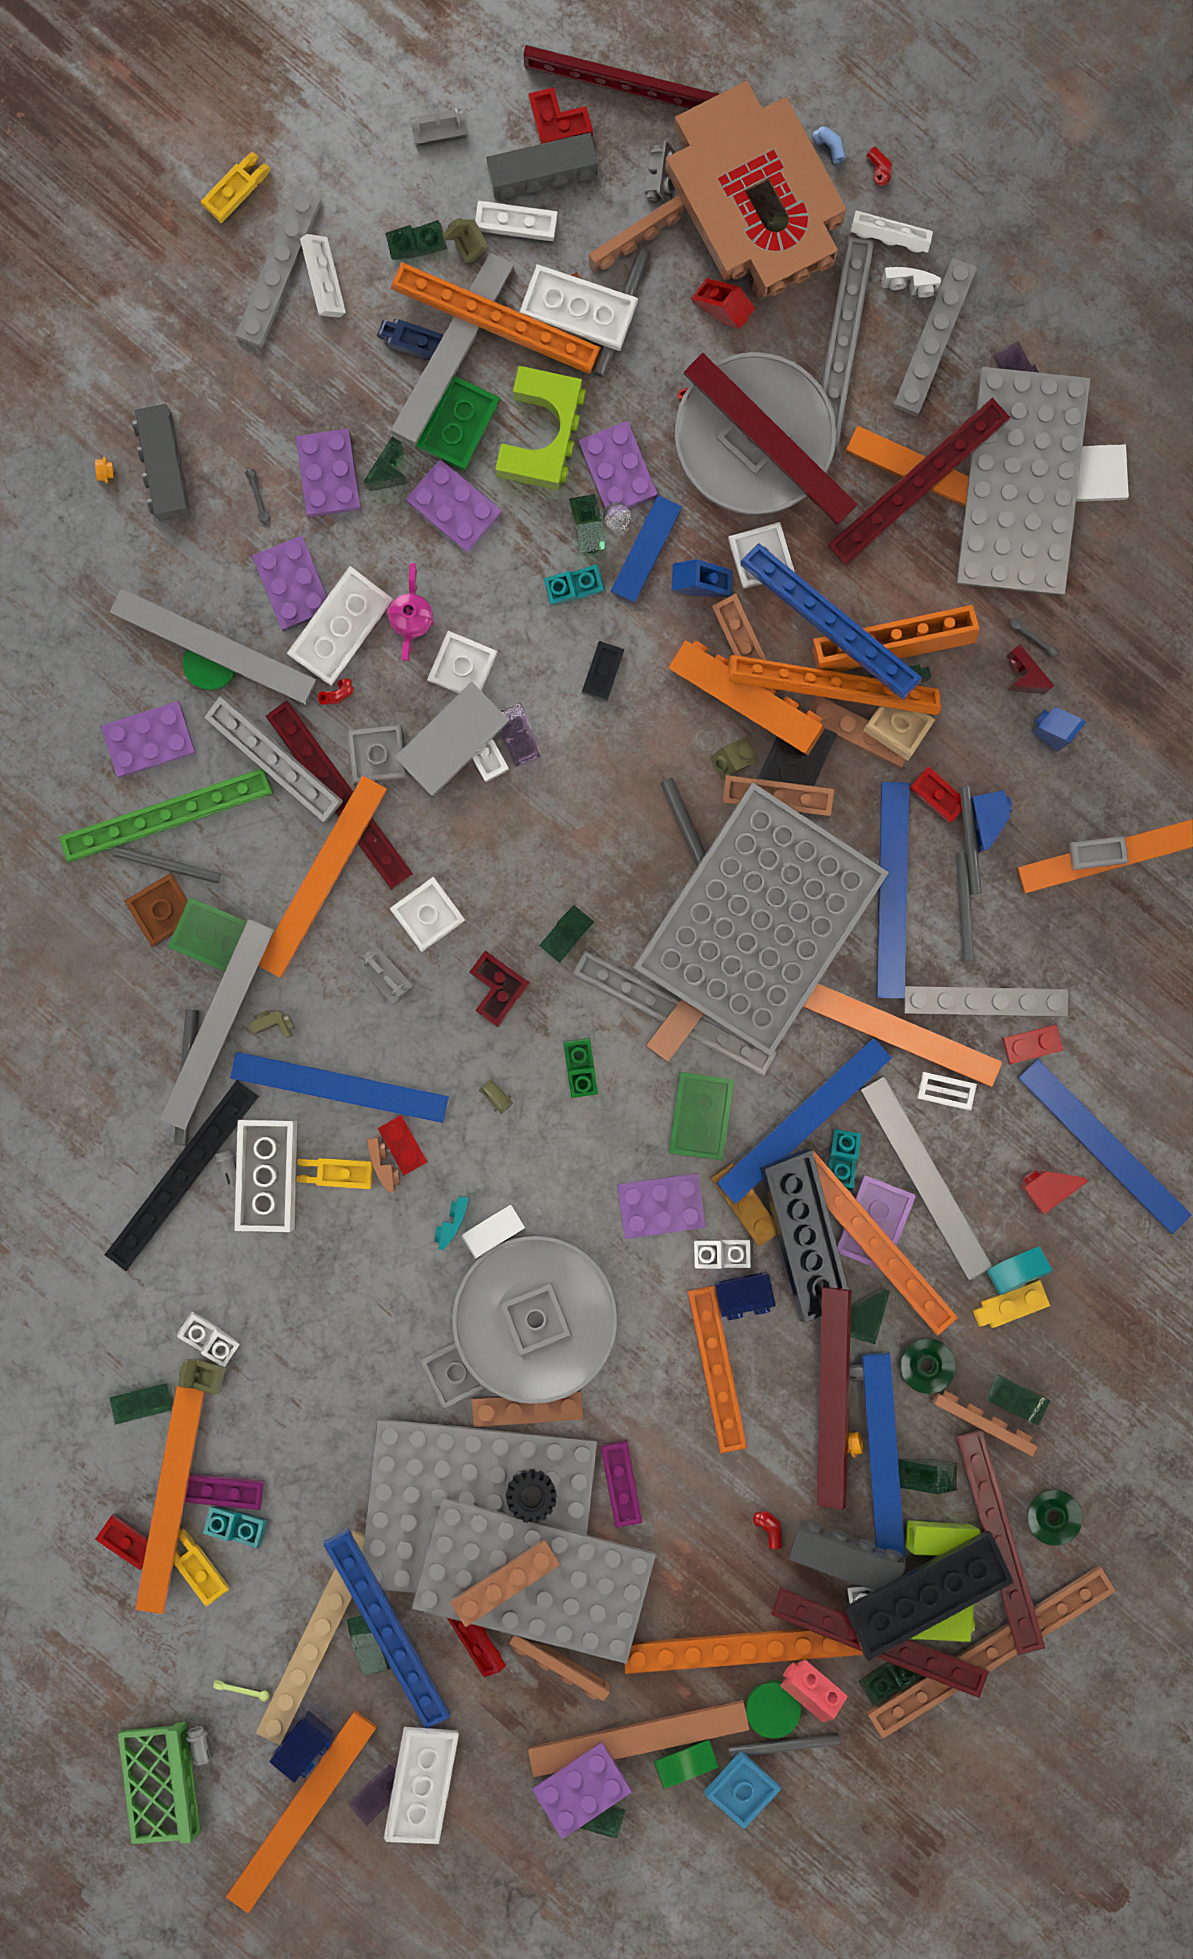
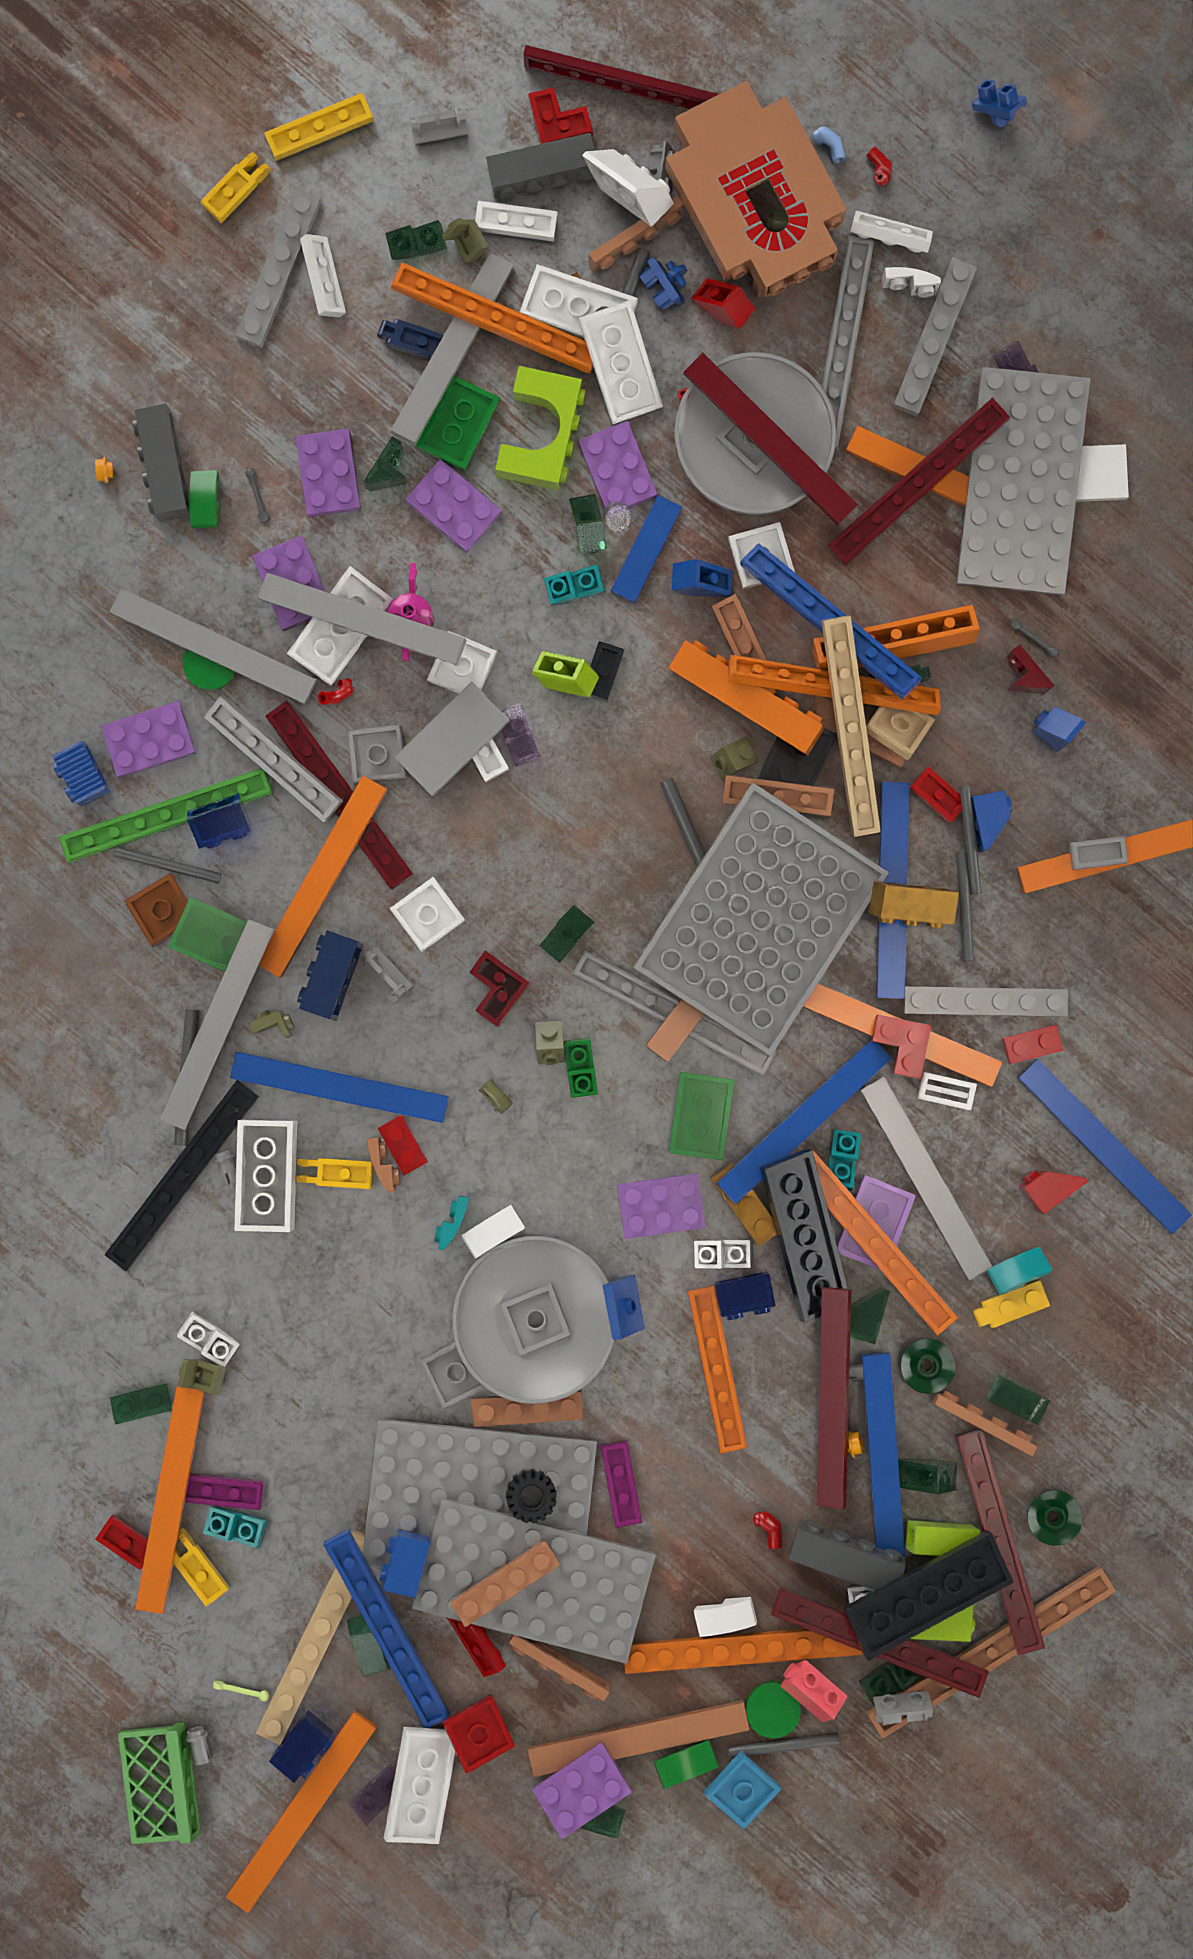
none -> blue brick [52,741,111,806]
none -> clear blue brick [187,793,251,849]
none -> green slope [189,470,220,528]
none -> light grey tile [258,573,467,666]
none -> yellow plate [264,92,374,161]
none -> dark blue brick [297,930,364,1021]
none -> blue brick [379,1529,430,1598]
none -> red plate [441,1695,515,1774]
none -> lime brick [532,650,599,697]
none -> olive bracket [535,1020,565,1065]
none -> white tile [578,300,663,425]
none -> white slope [582,149,674,227]
none -> blue plate [603,1275,645,1340]
none -> blue hips [640,257,687,310]
none -> white slope [694,1597,757,1637]
none -> tan plate [821,615,881,837]
none -> pearl gold brick [869,881,959,928]
none -> plate [871,1014,932,1079]
none -> light grey hinge [873,1691,933,1725]
none -> blue hips [972,79,1027,127]

